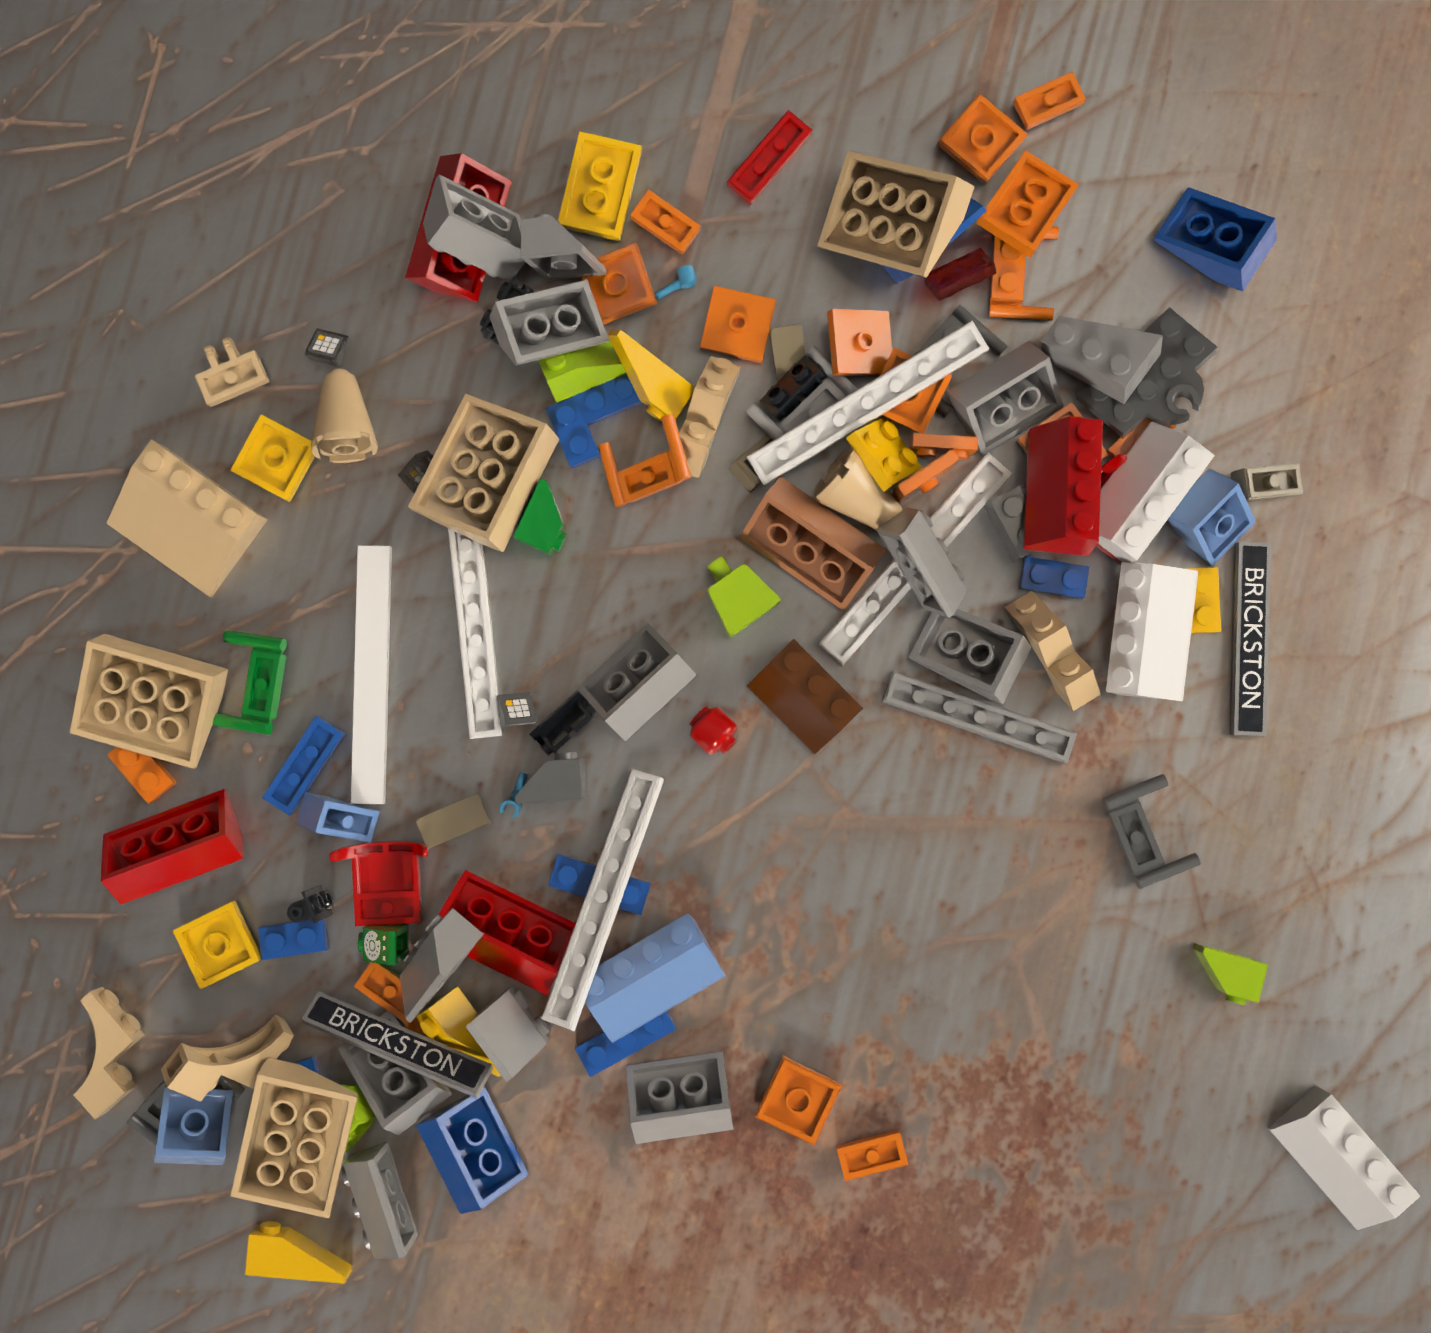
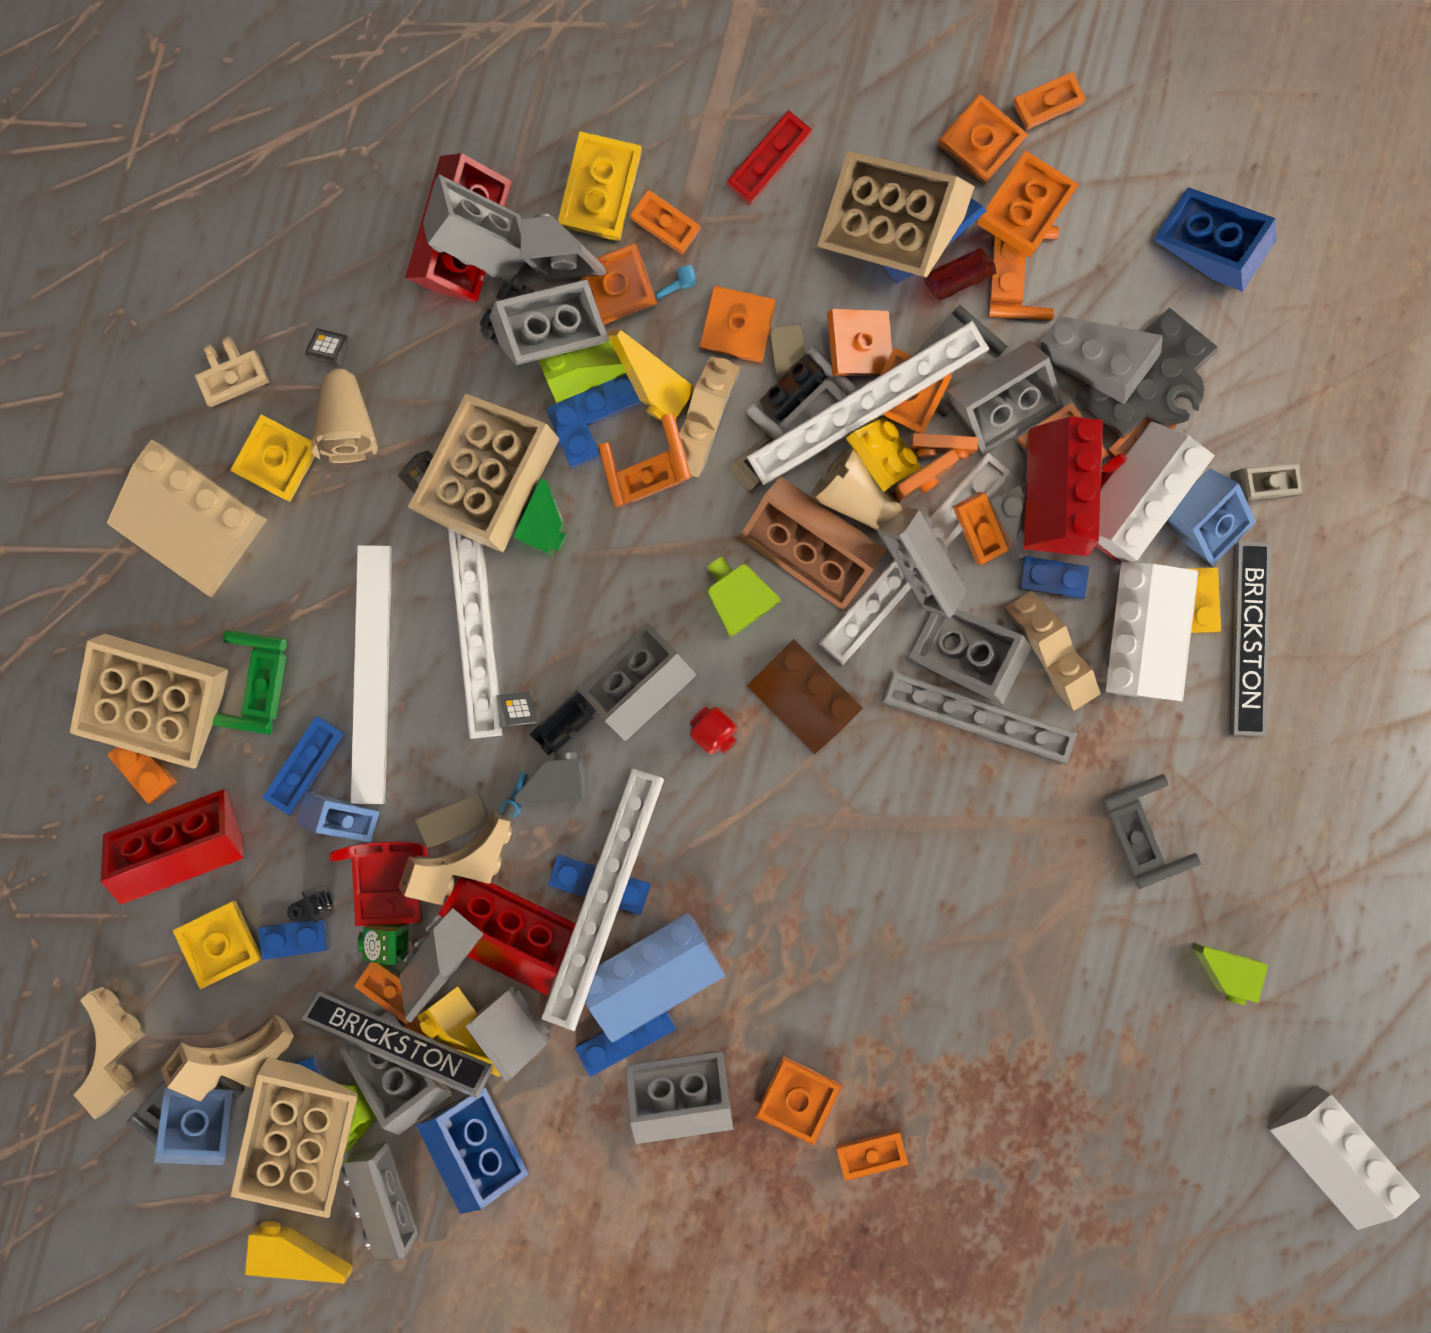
none -> tan arch [399,811,512,905]
none -> orange plate [953,492,1008,565]

